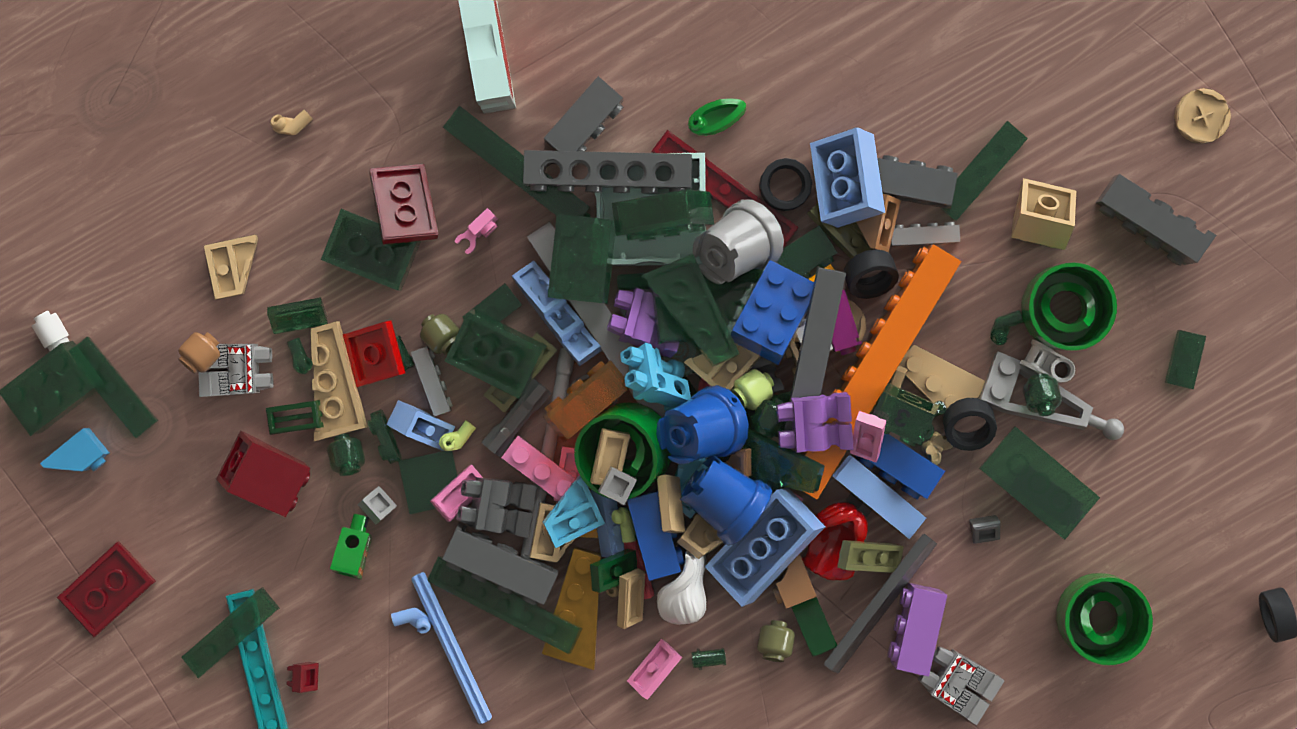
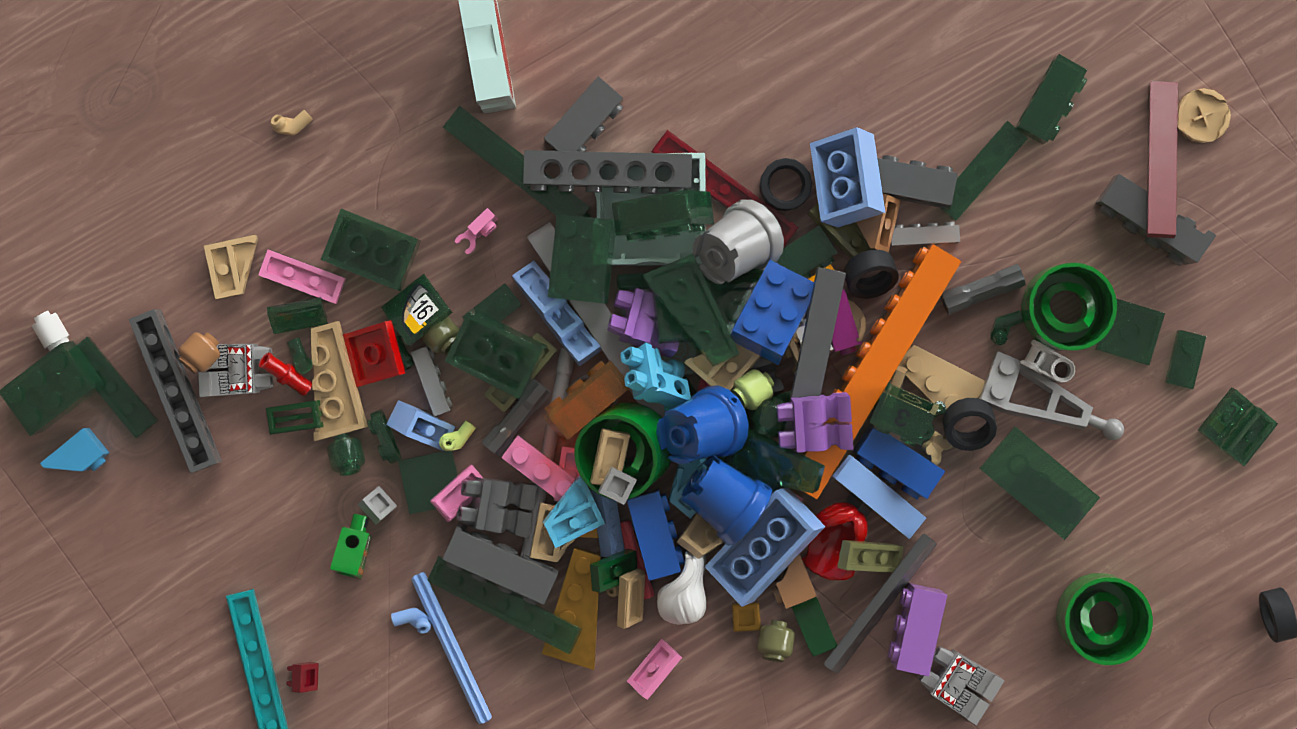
dark red tile [57,541,156,637] -> none
clear green tile [181,587,280,678] -> none
dark red slope [216,430,311,517] -> none
tile [369,164,439,244] -> none
yellowish green arm [611,507,636,543] -> none
tan tile [657,475,685,533] -> none
green arm [688,98,746,136] -> none
clear green pin [691,648,726,670] -> none
medium nougat tile [725,448,751,477] -> none
bright pink plate [850,411,886,462] -> none
dark grey slope [969,515,1001,544] -> none
tan slope [1012,178,1076,250] -> none
clear green head [1023,373,1062,417] -> none
none -> dark grey brick [129,309,222,473]
none -> bright pink plate [258,250,346,304]
none -> red pin [259,352,312,396]
none -> slope [381,274,453,346]
none -> pearl gold tile [732,602,761,632]
none -> dark grey axle [940,264,1026,315]
none -> clear green brick [1014,54,1087,145]
none -> clear green tile [1095,298,1165,365]
none -> tile [1146,81,1178,238]
none -> clear green slope [1198,387,1278,467]

